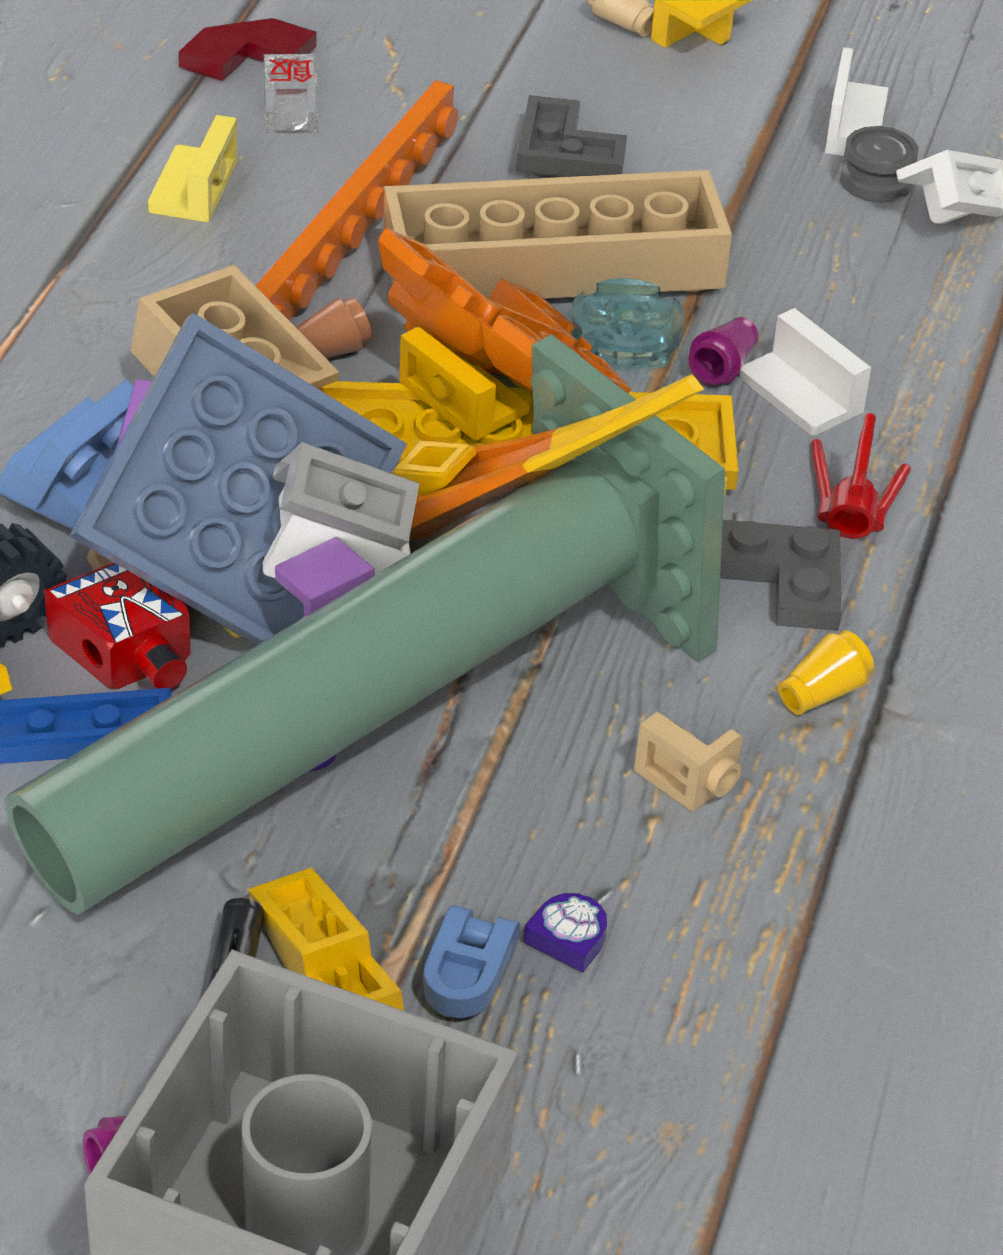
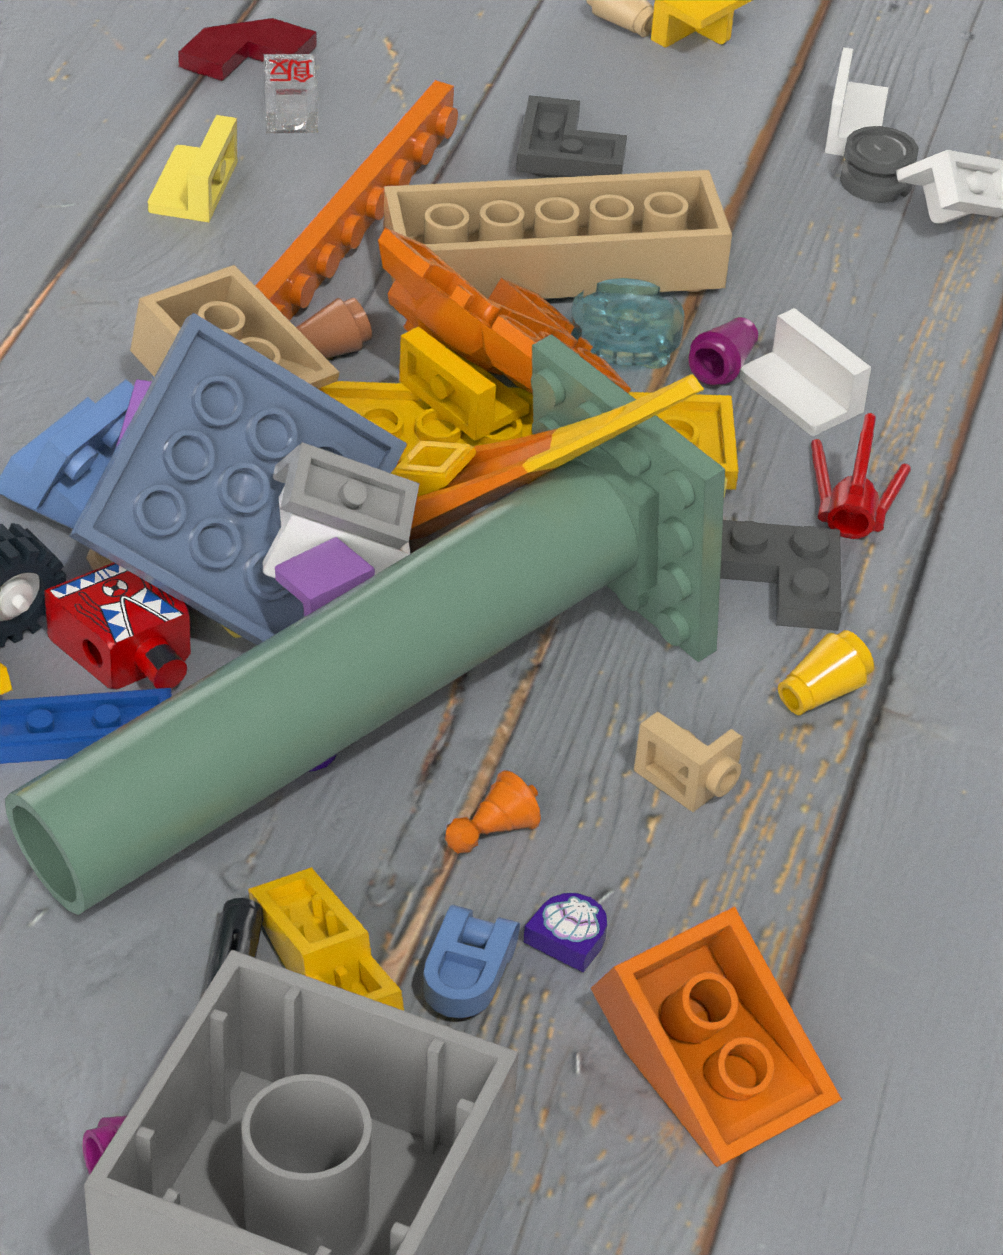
none -> orange piece [444,770,541,854]
none -> orange slope [590,906,842,1167]

